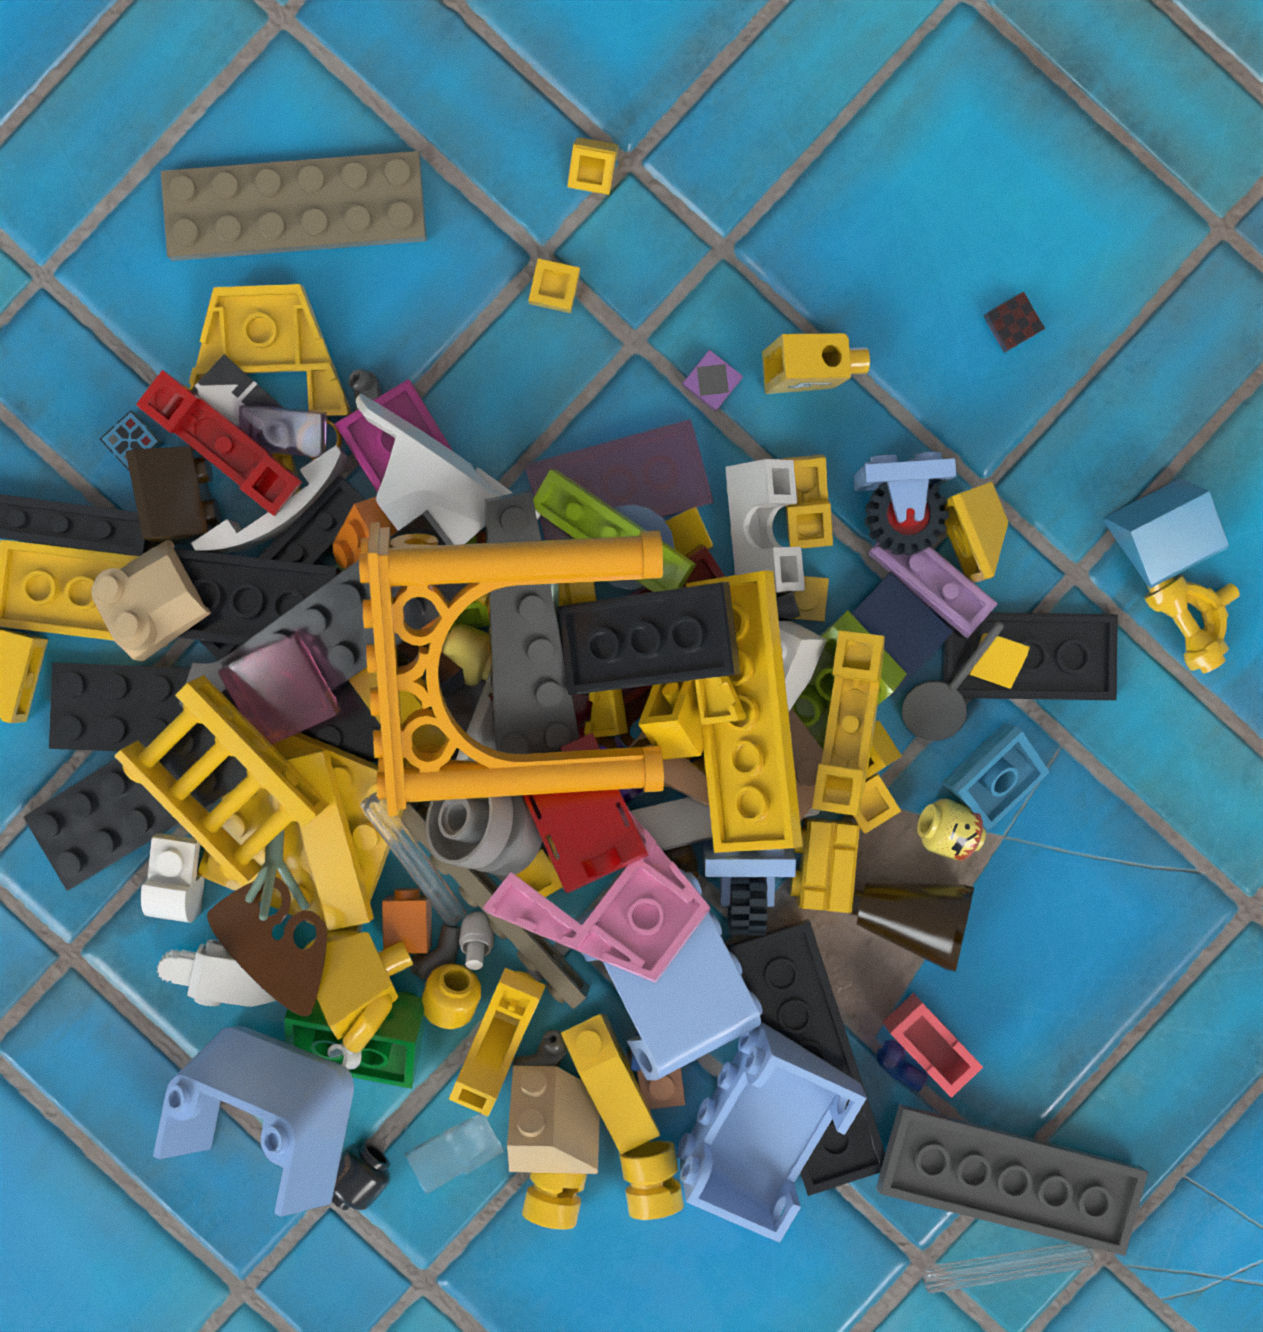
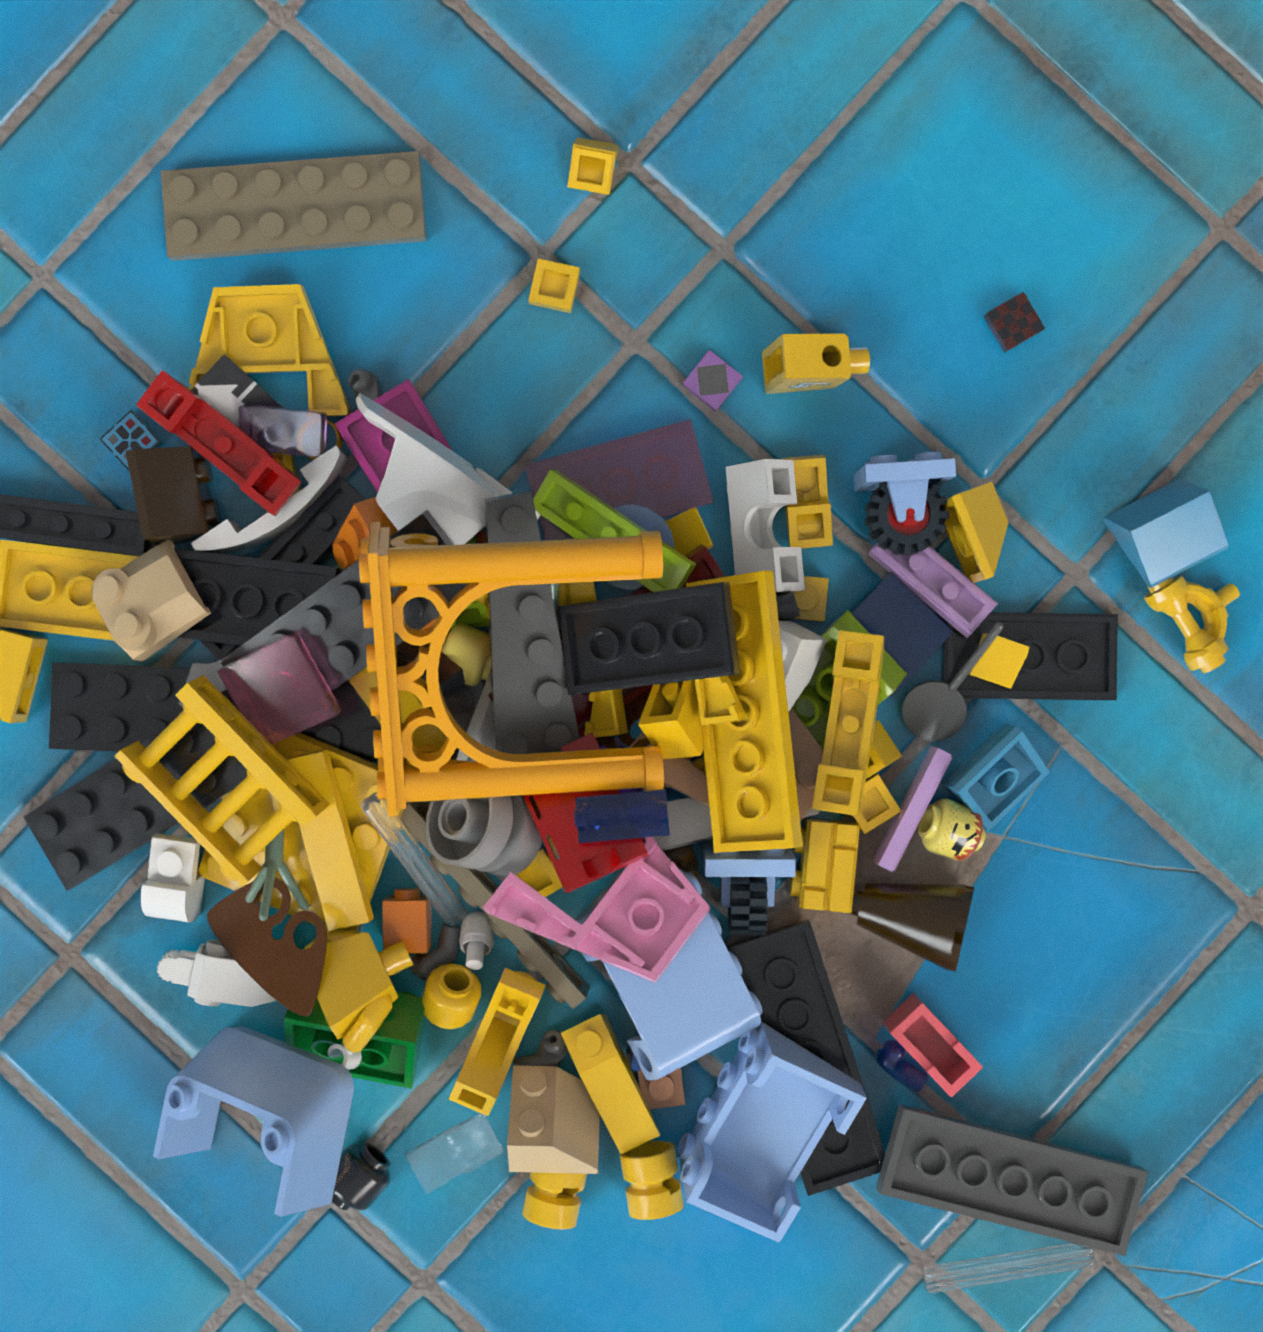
none -> clear blue hinge [574,790,670,844]
none -> lavender tile [872,746,952,872]

